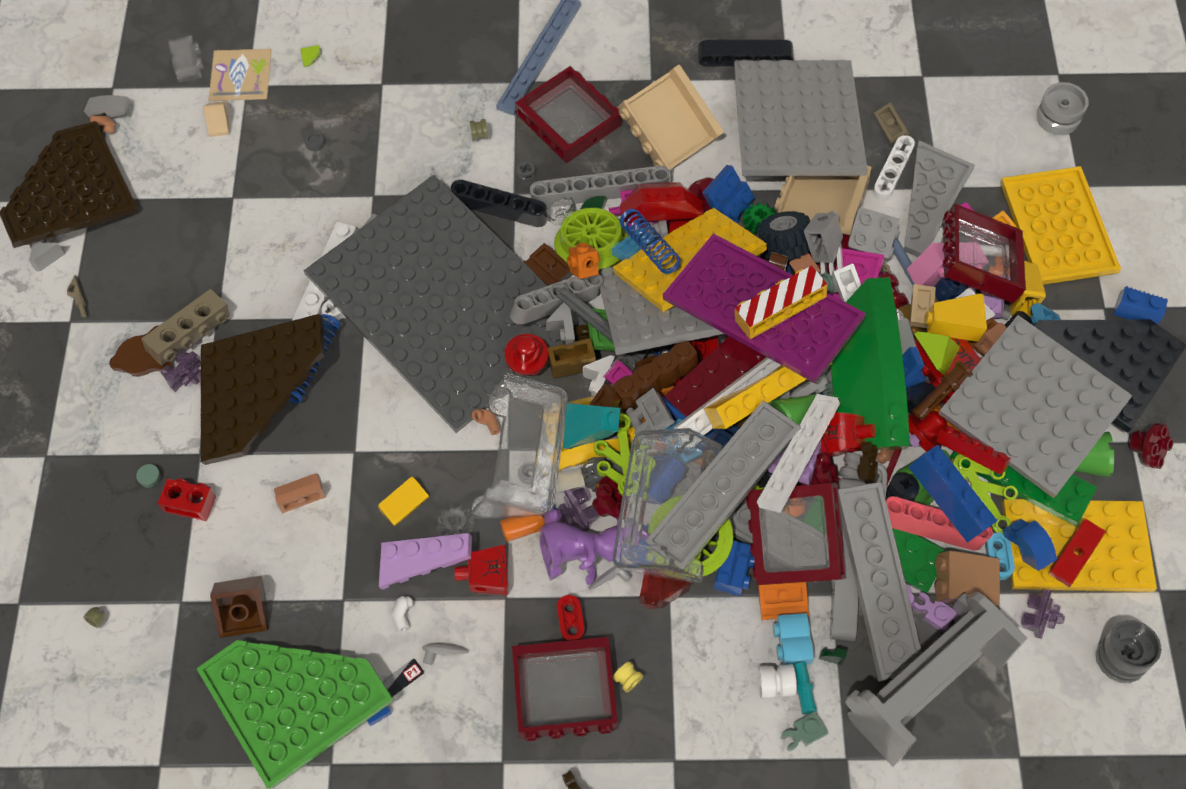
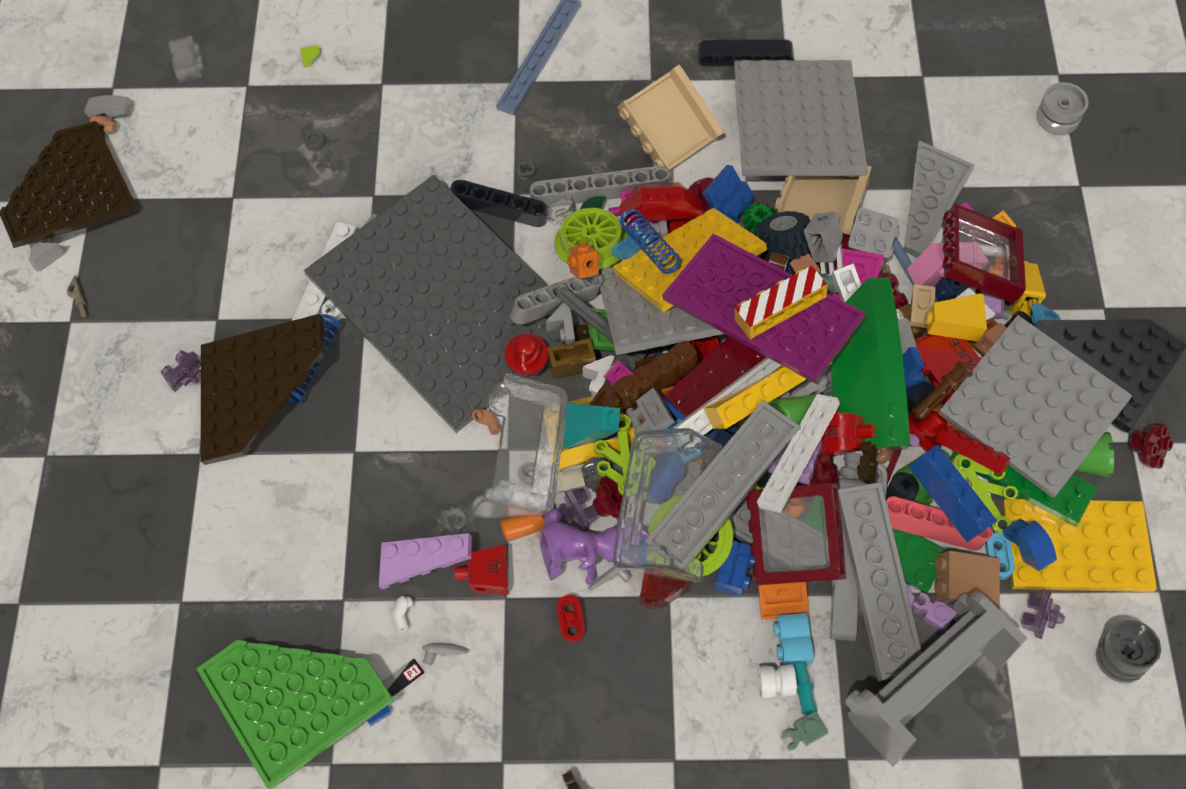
olive hinge [83,607,105,628] -> none
reddish brown tile [109,326,173,377] -> none
sand green tile [136,464,161,488] -> none
dark tan brick [141,289,230,366] -> none
red brick [158,478,216,522] -> none
tan slope [203,101,230,137] -> none
tan sticker [208,49,272,101] -> none
reddish brown slope [210,576,268,638] -> none
nougat panel [274,473,325,514] -> none
yellow slope [378,476,429,526] -> none
olive wheel [469,119,488,141] -> none
clear piece [512,637,618,741] -> none
piece [515,66,621,164] -> none
reddish brown plate [523,243,572,286] -> none
light yellow wheel [613,661,643,693] -> none
dark green tile [819,648,847,666] -> none
white beam [873,135,915,201] -> none
dark tan slope [874,102,912,144] -> none
lime slope [914,331,960,375] -> none
yellow plate [1000,166,1121,285] -> none
red tile [1049,518,1106,588] -> none
blue brick [1113,286,1168,324] -> none

